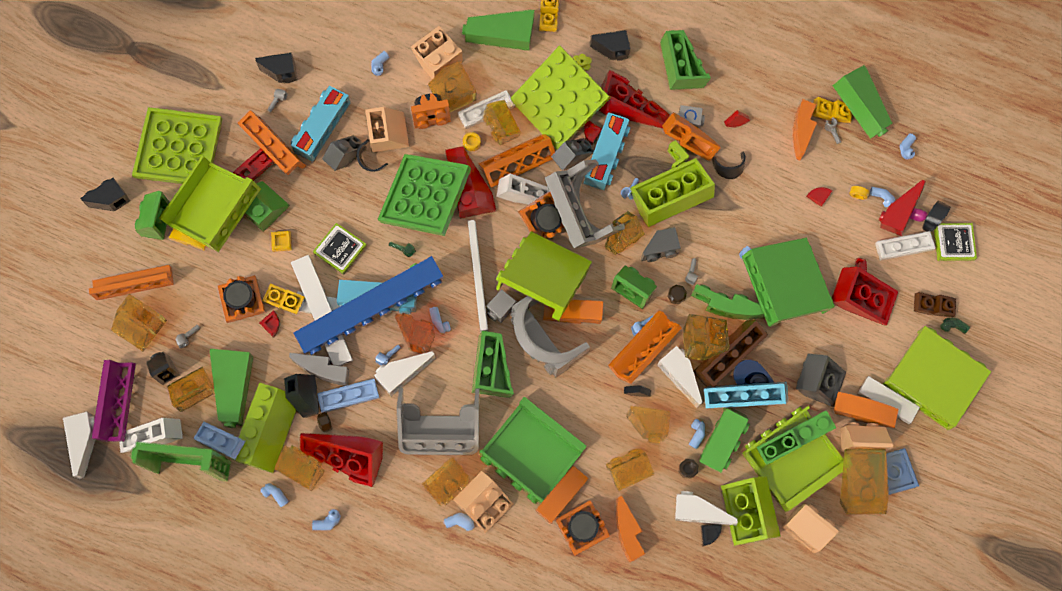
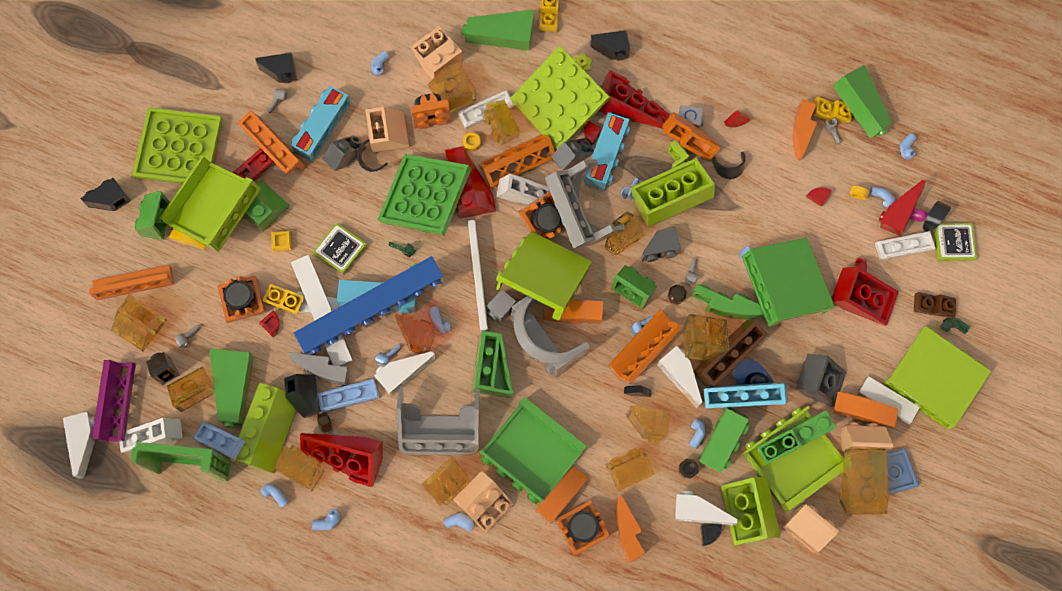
bright green wedge [660,30,711,90] -> none

